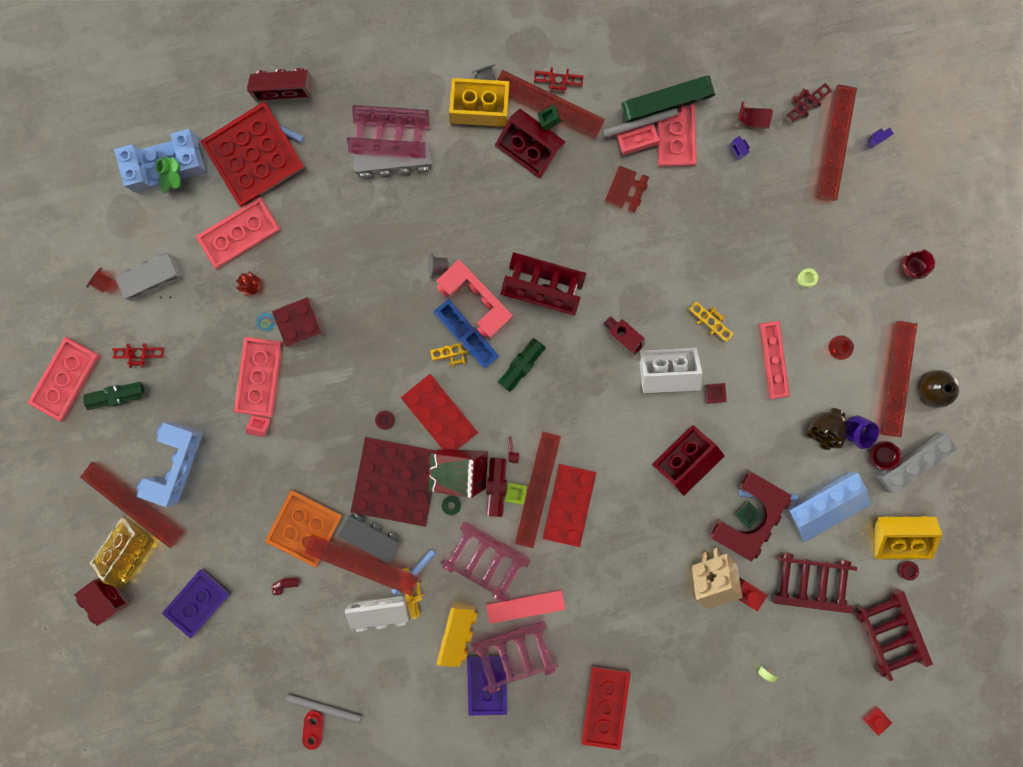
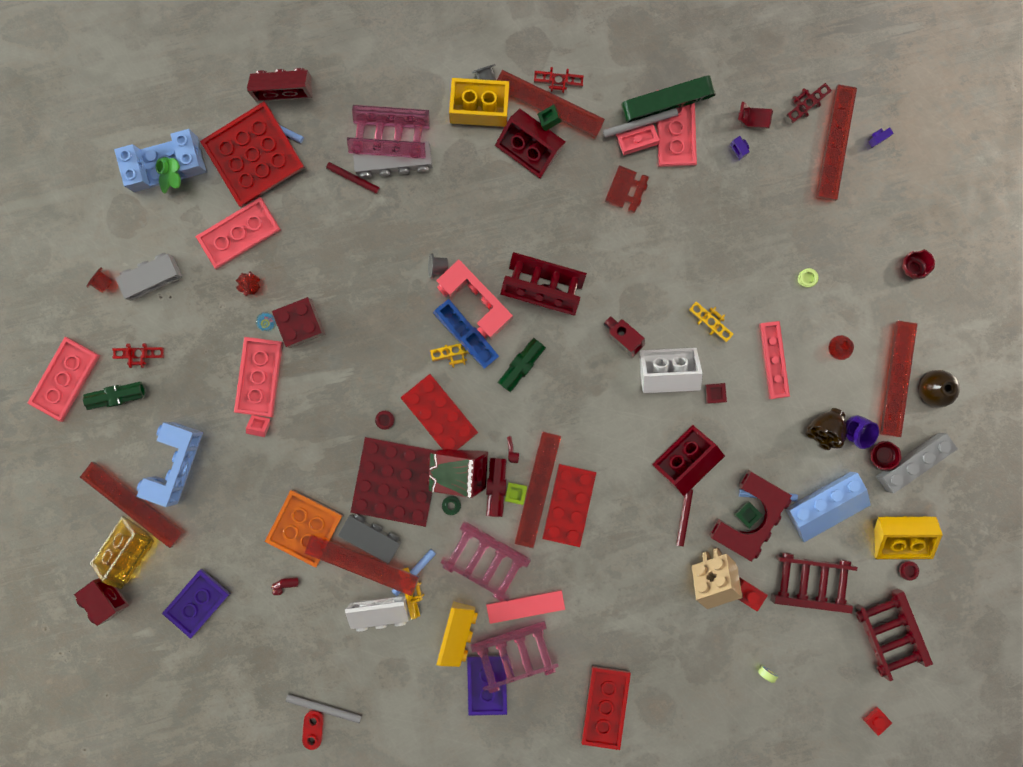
none -> dark red bar [326,162,380,194]
none -> dark red bar [676,489,693,547]

